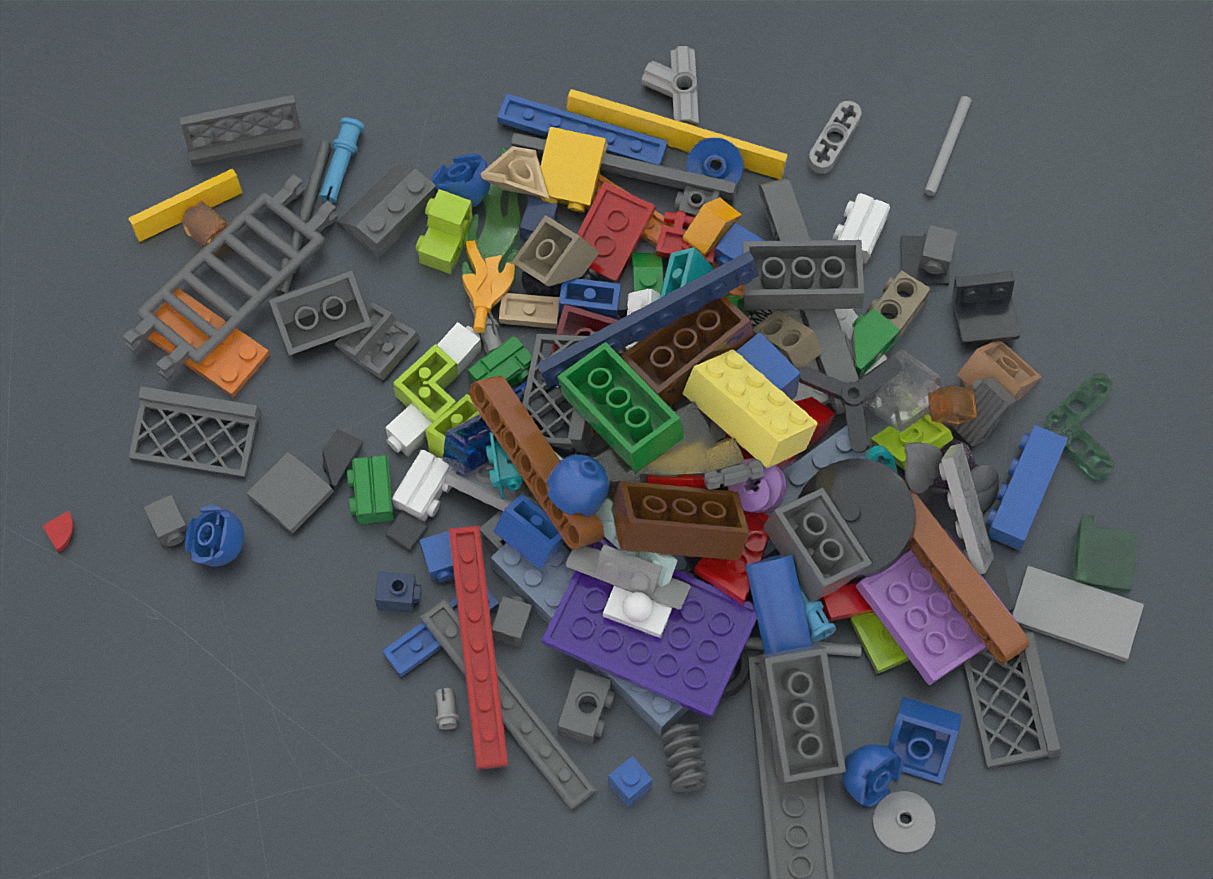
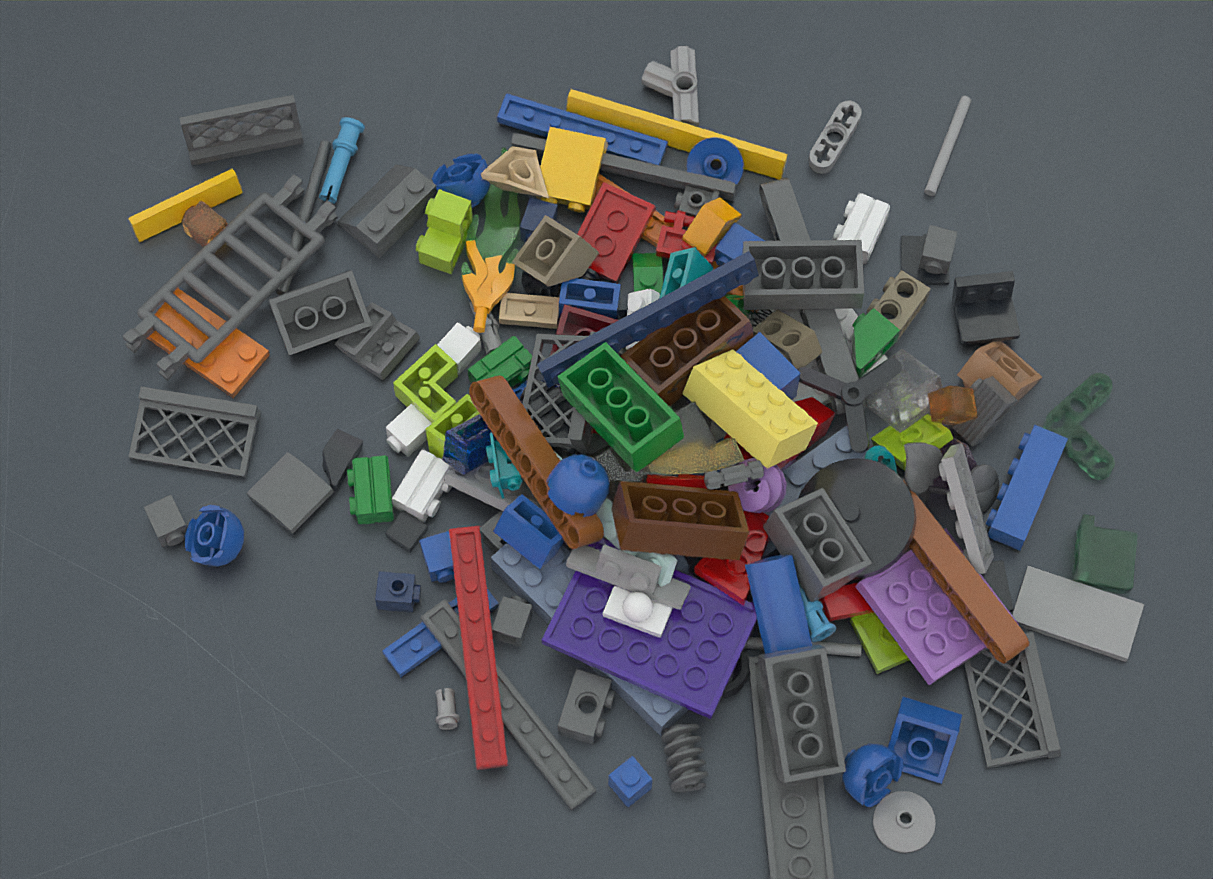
red tile [43,511,74,553] -> none

